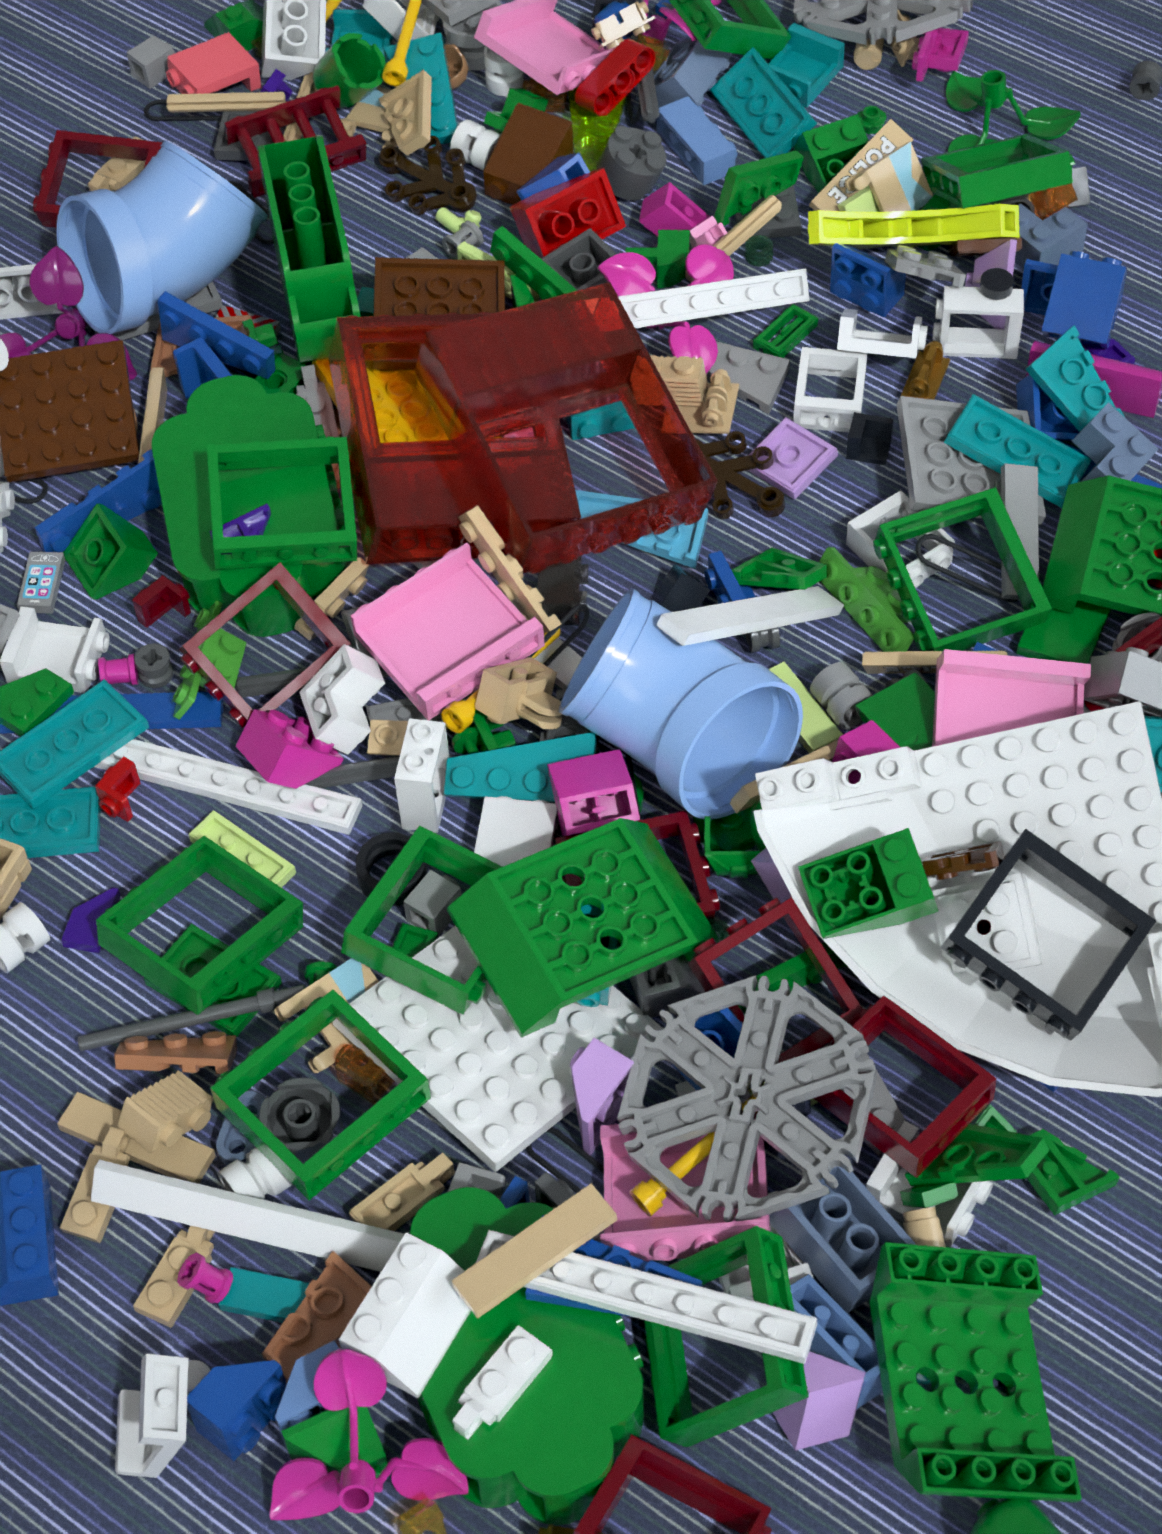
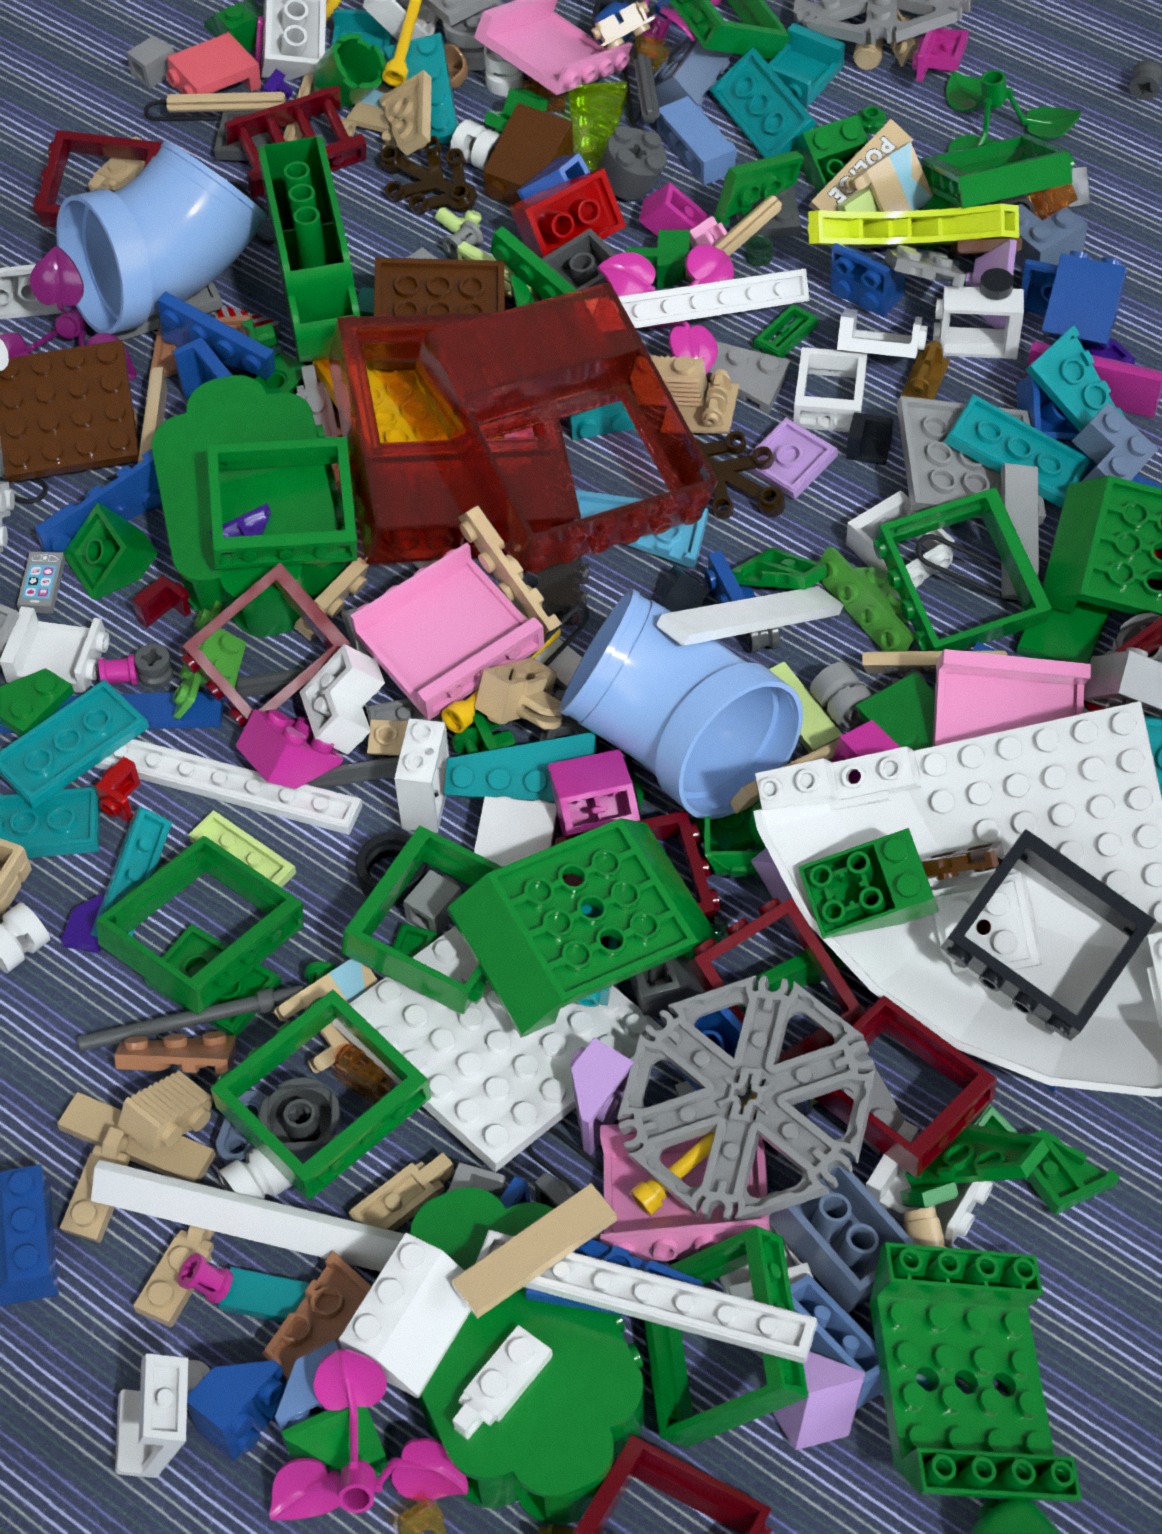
red beam [575,39,656,117] -> none
none -> teal tile [91,806,172,937]
none -> dark pink hinge [255,16,264,77]

